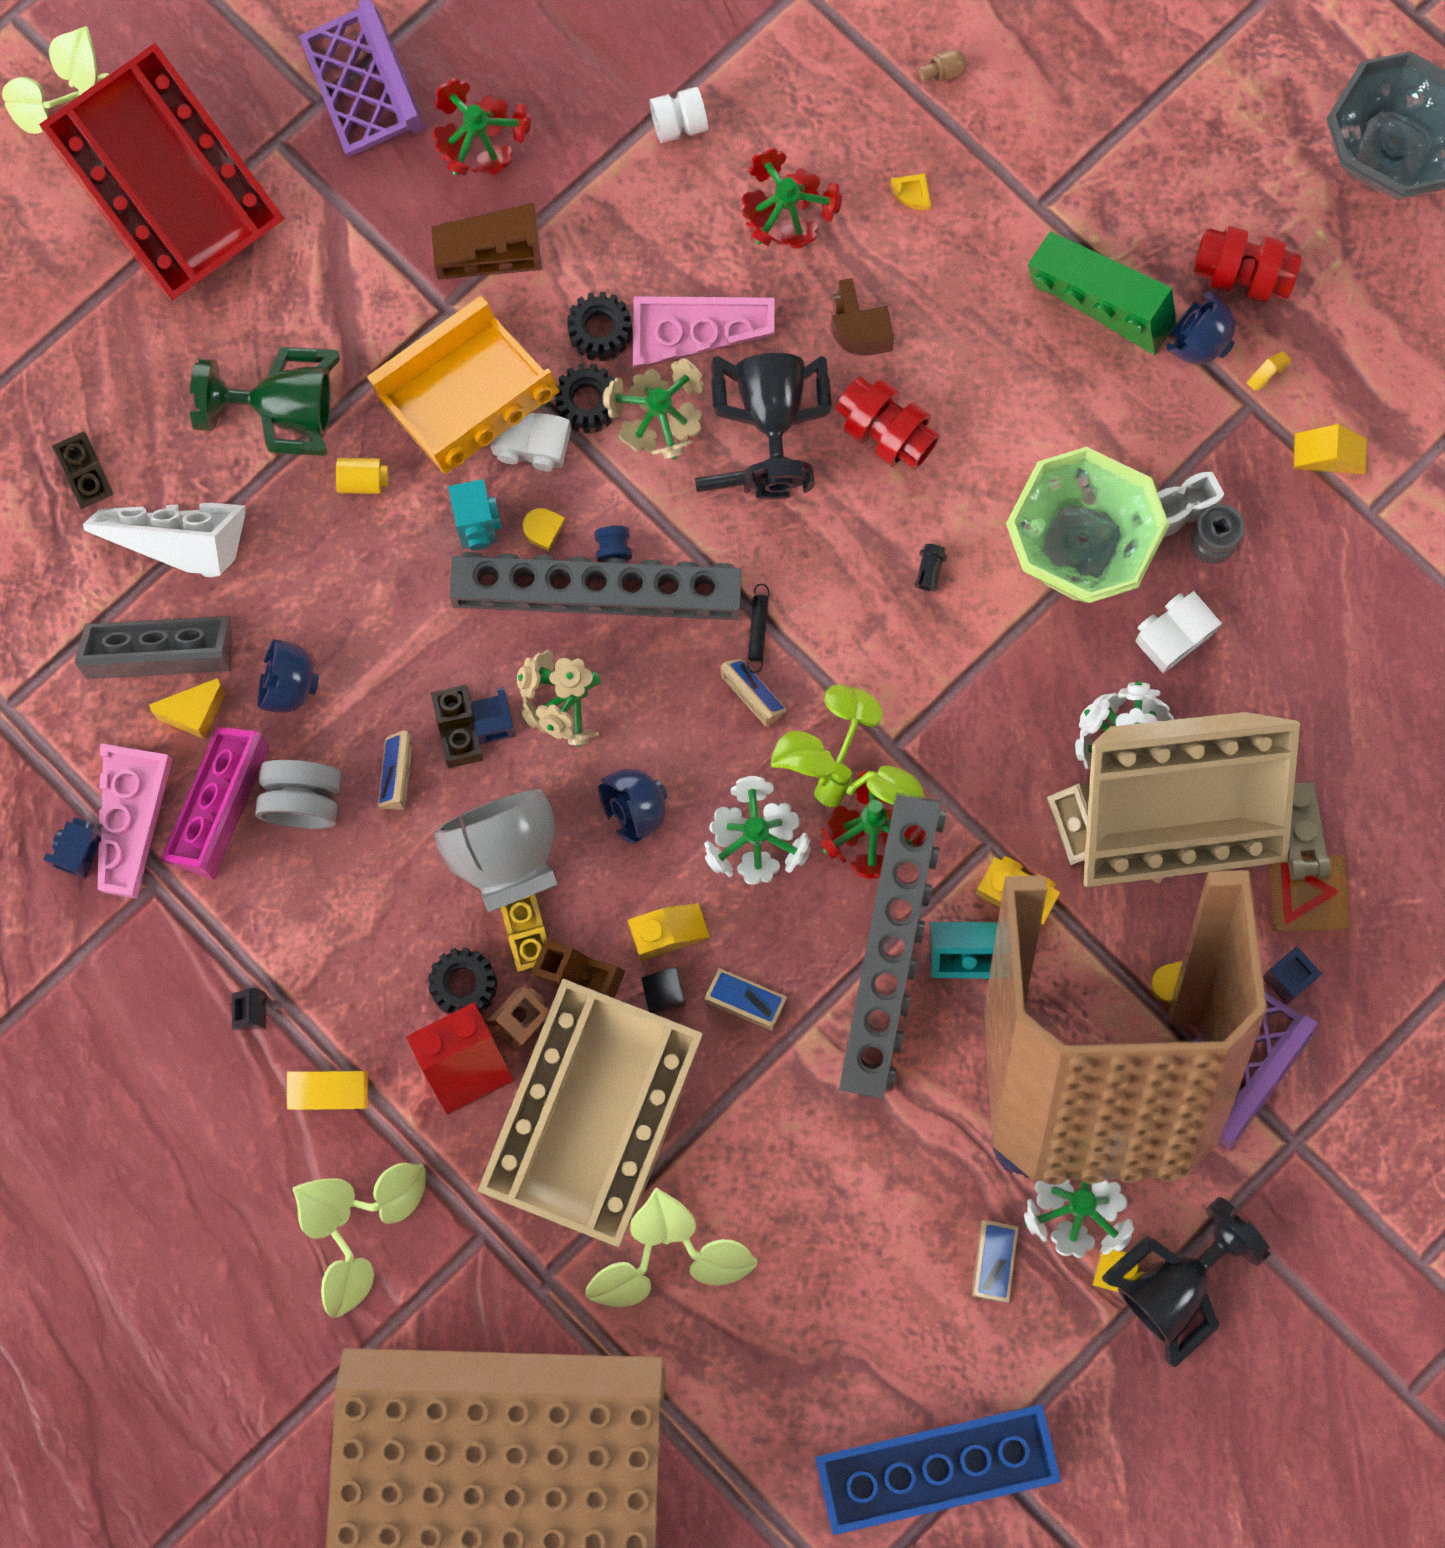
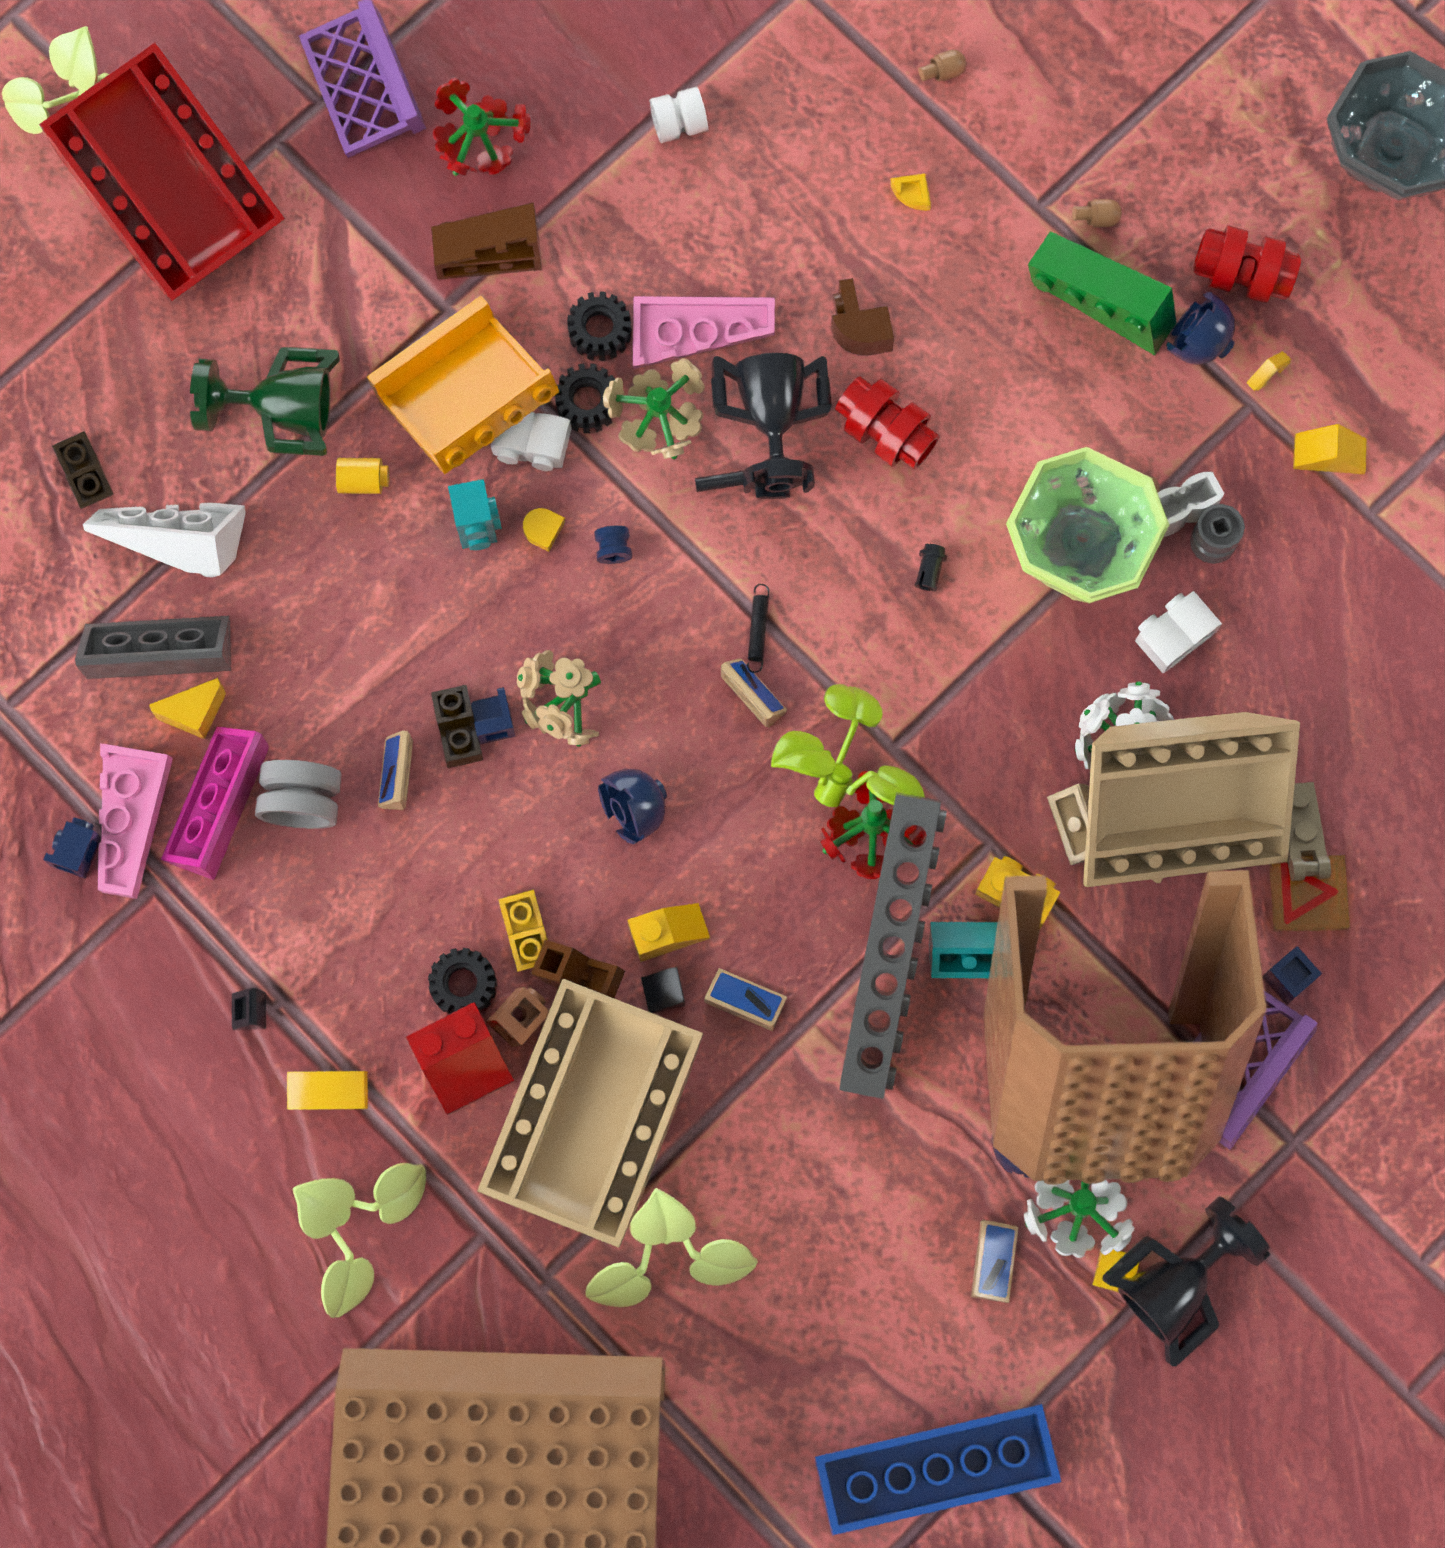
dark blue cylinder [257,639,319,713] -> none
light grey plate [434,789,558,912] -> none
dark grey brick [449,552,741,620] -> none
white plant [704,776,811,885] -> none
red plant [742,147,842,249] -> none
yellow tile [1150,961,1182,1003] -> none
none -> medium nougat cylinder [1072,199,1122,227]

